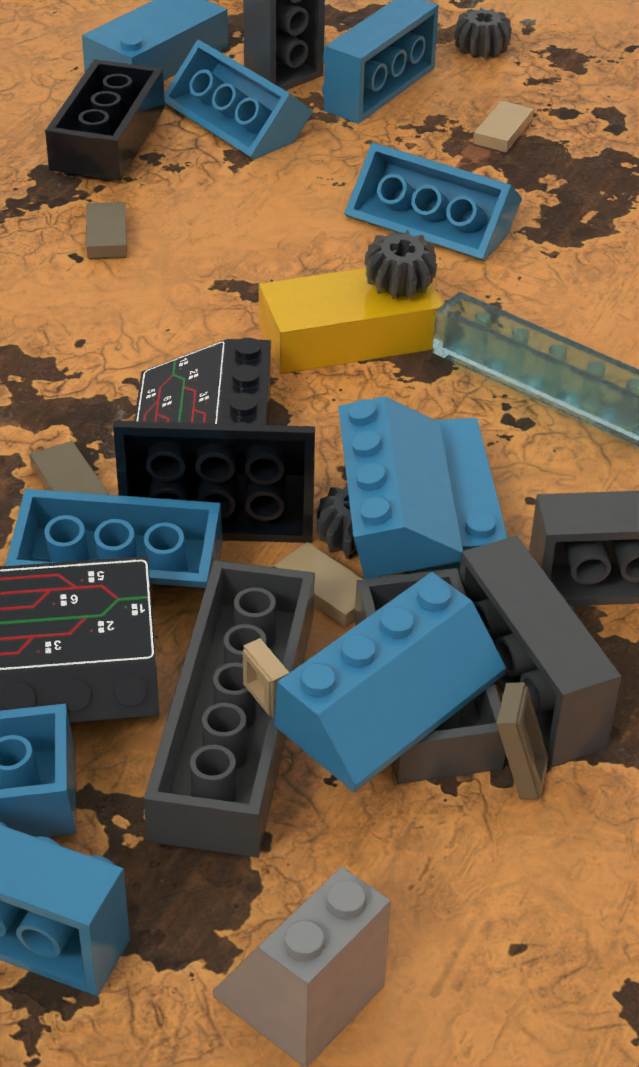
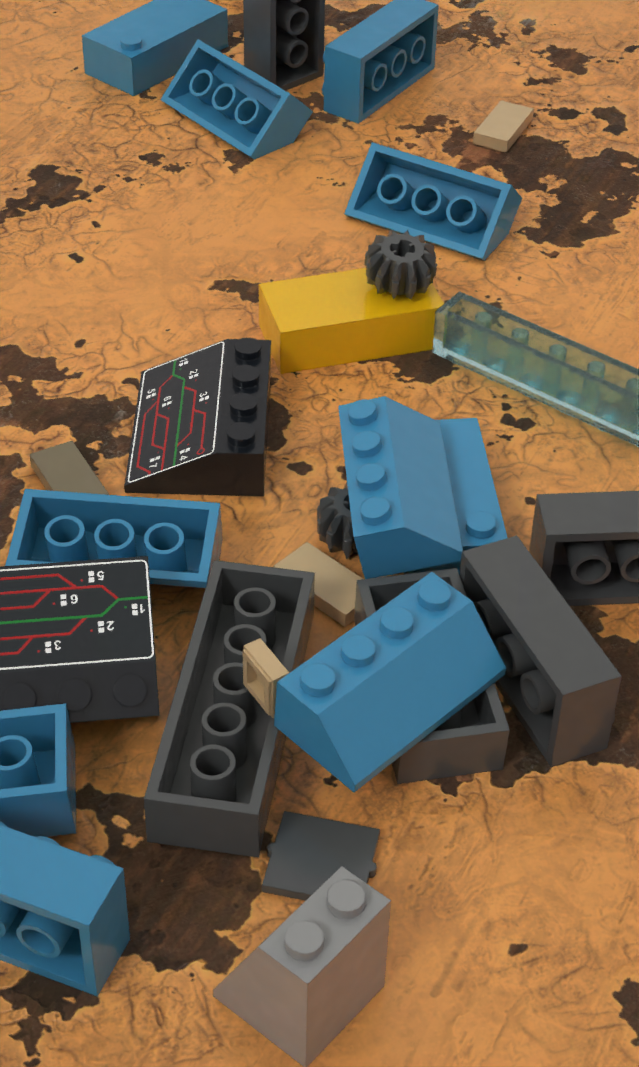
black brick [45,59,165,181] -> none
dark tan tile [86,202,127,259] -> none
black slope [113,421,315,543] -> none
dark grey gear [454,8,512,59] -> none
dark tan tile [496,682,549,799] -> none
none -> dark grey piece [262,811,380,901]

